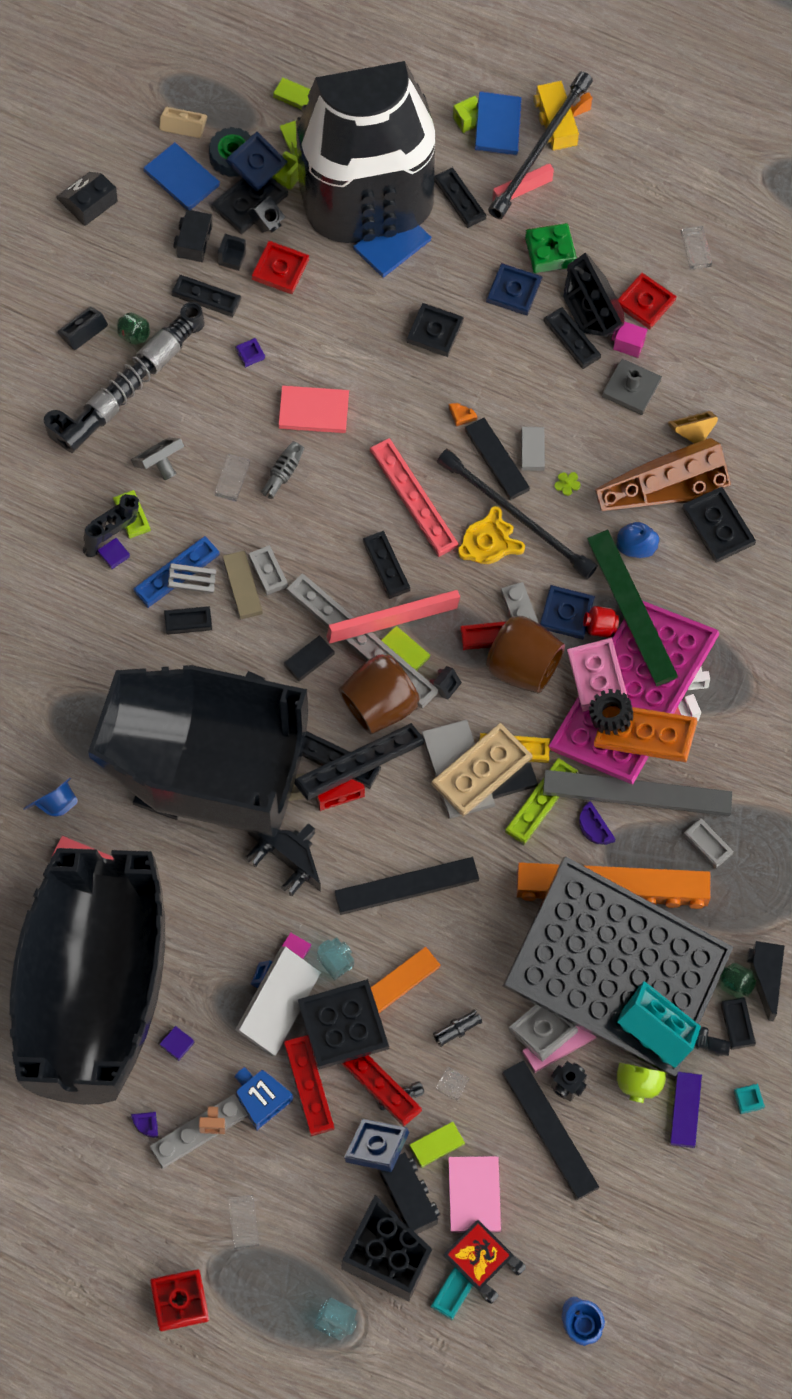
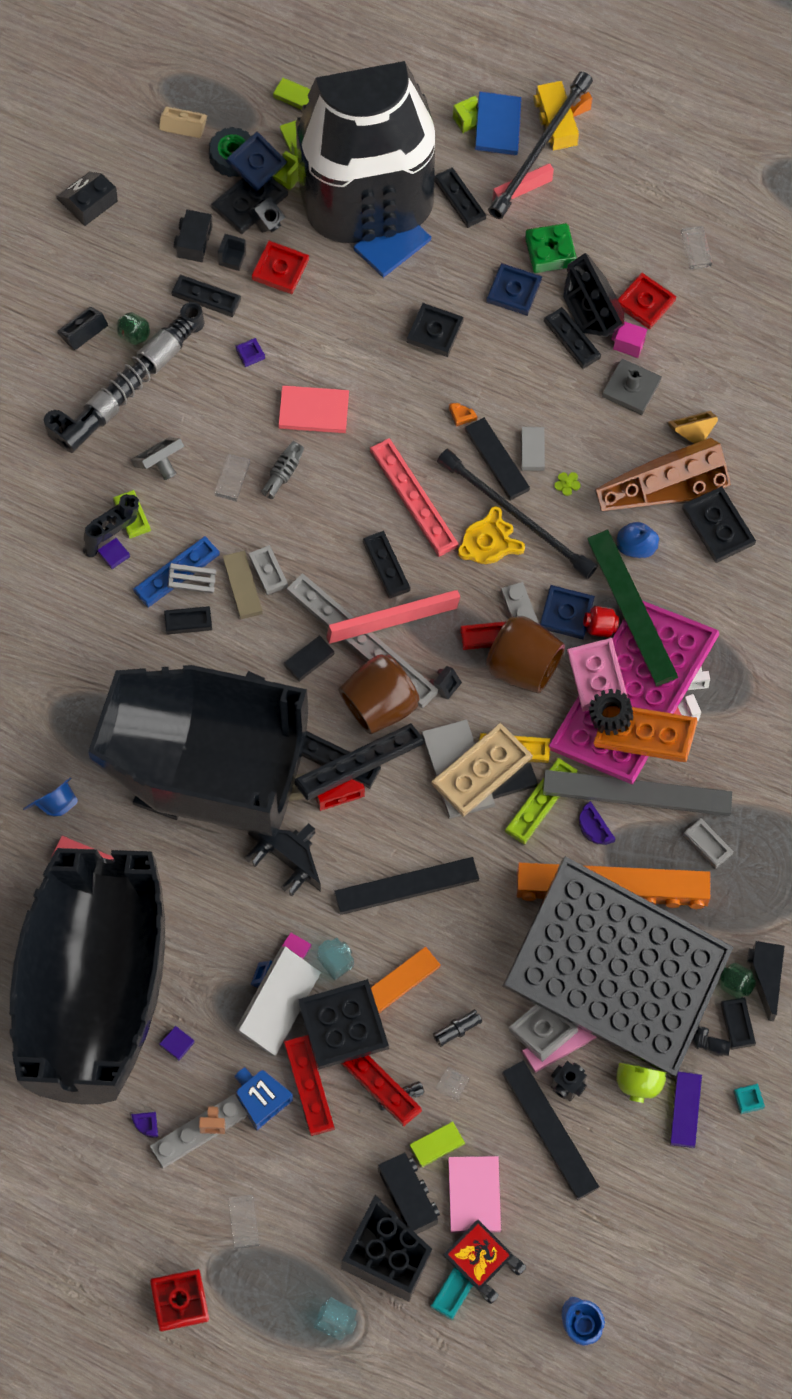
blue tile [144,142,220,210] -> none
tile [344,1119,409,1172] -> none
lime tile [381,626,430,671] -> none
teal slope [618,981,701,1068] -> none

